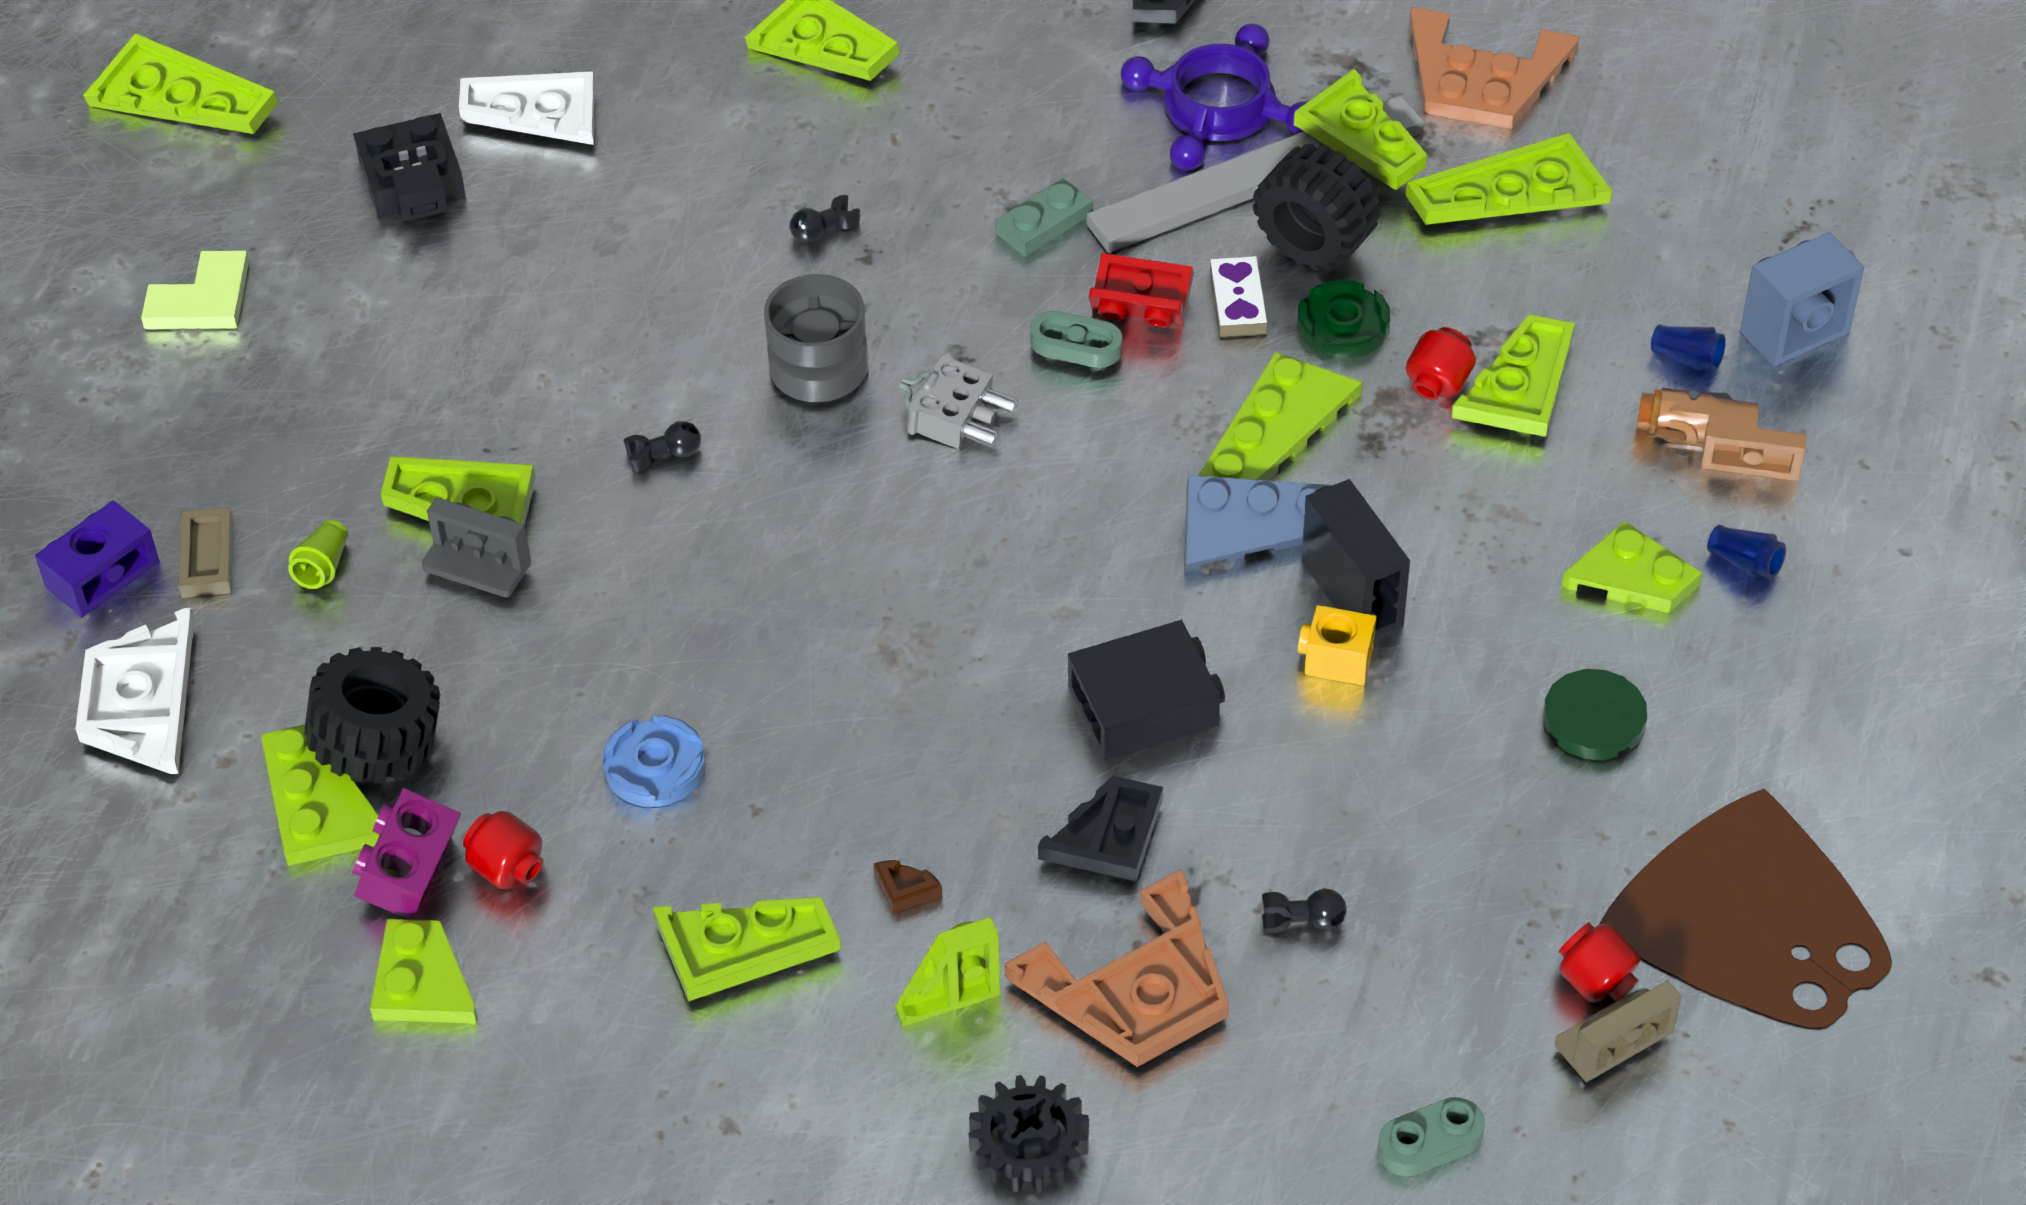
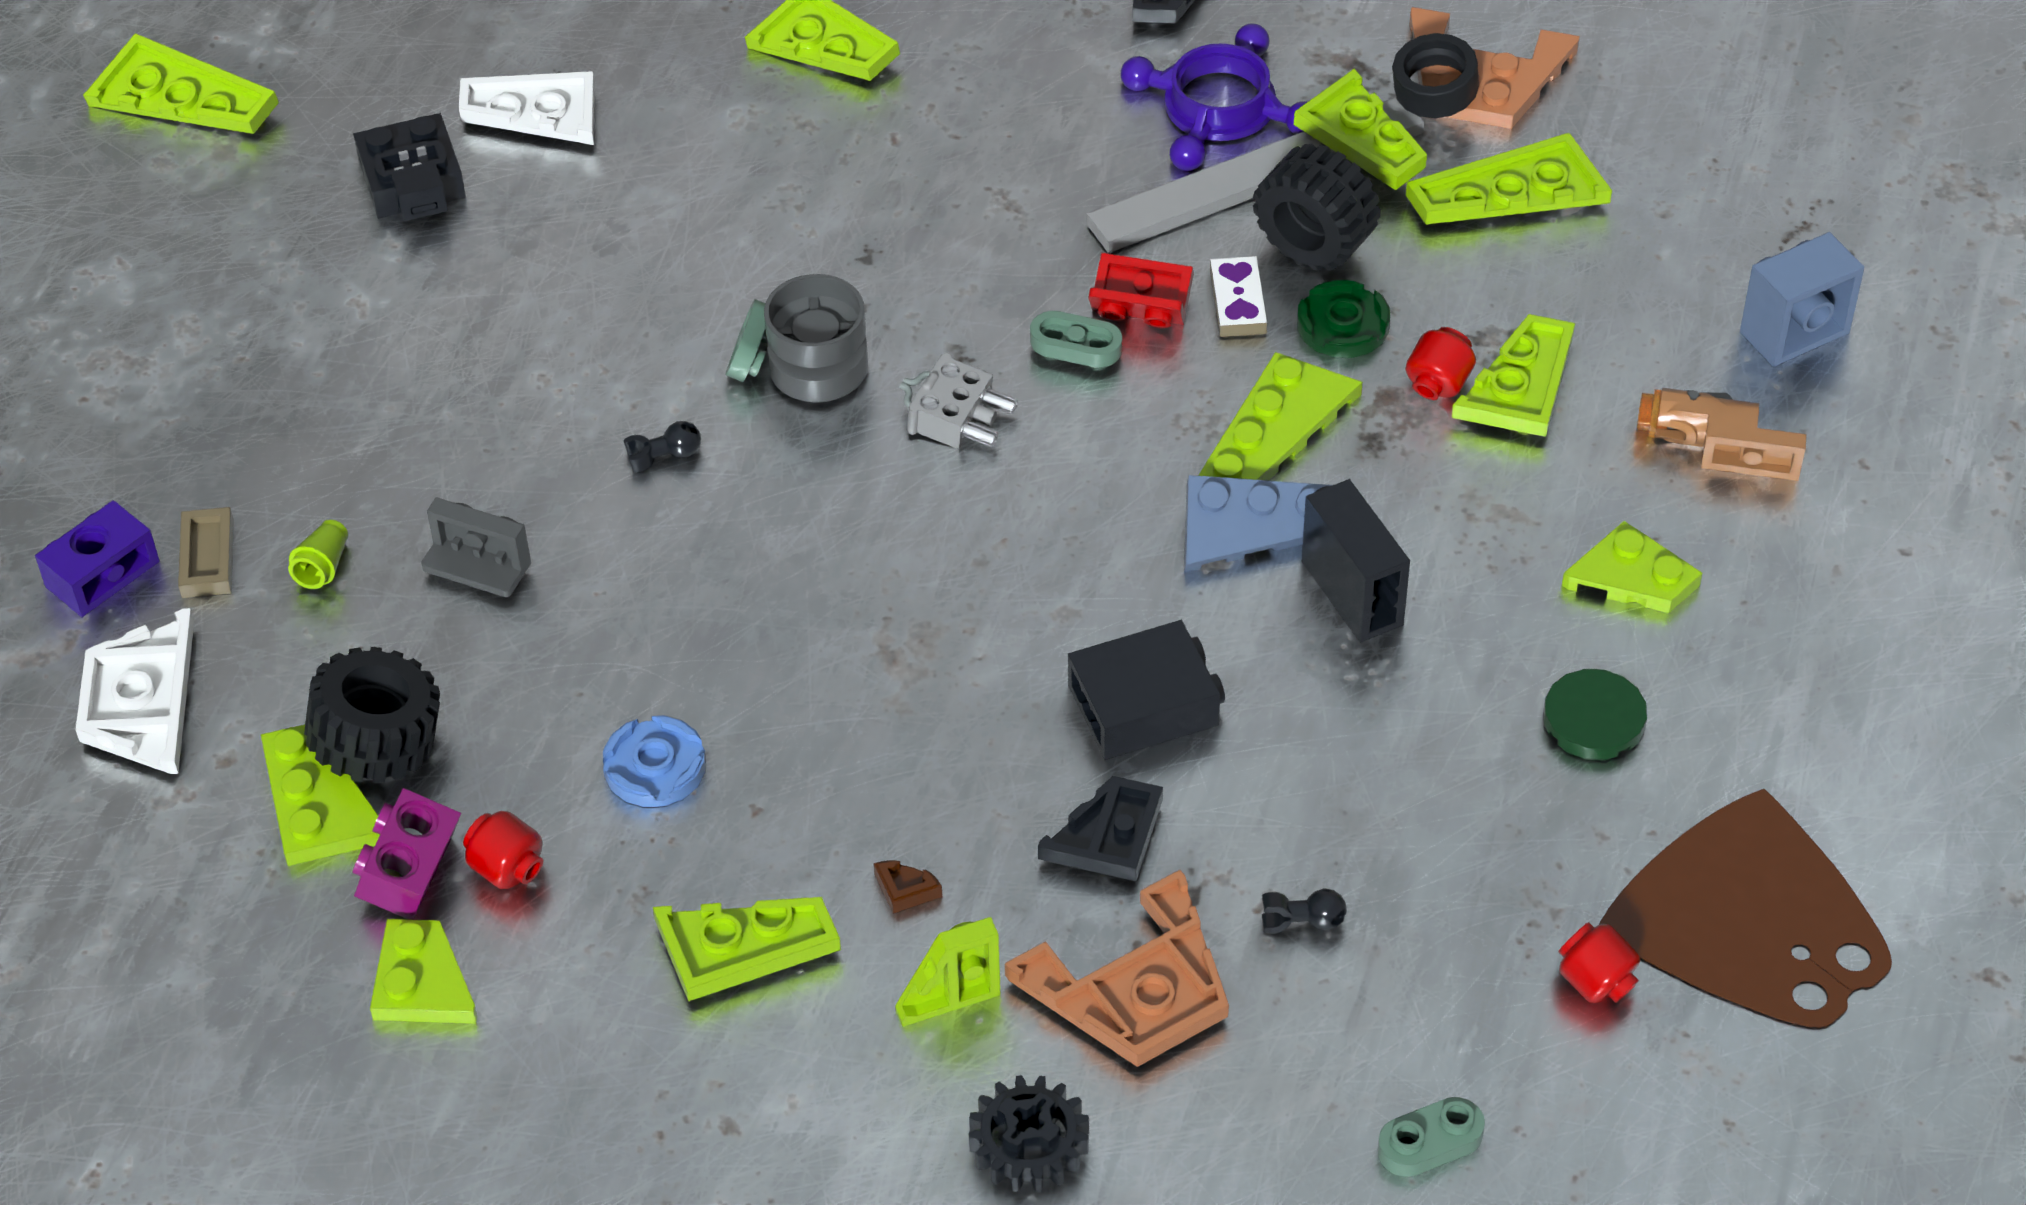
yellowish green tile [141,251,249,329] -> none
lime wing [381,456,536,525] -> none
black arm [789,195,860,244] -> none
sand green plate [995,178,1093,257] -> none
yellow brick [1298,605,1377,686] -> none
dark tan bracket [1555,980,1681,1083] -> none
clear blue cone [1651,324,1726,373] -> none
clear blue cone [1707,524,1786,581] -> none
none -> sand green plate [725,299,768,382]
none -> black tyre [1392,33,1479,119]

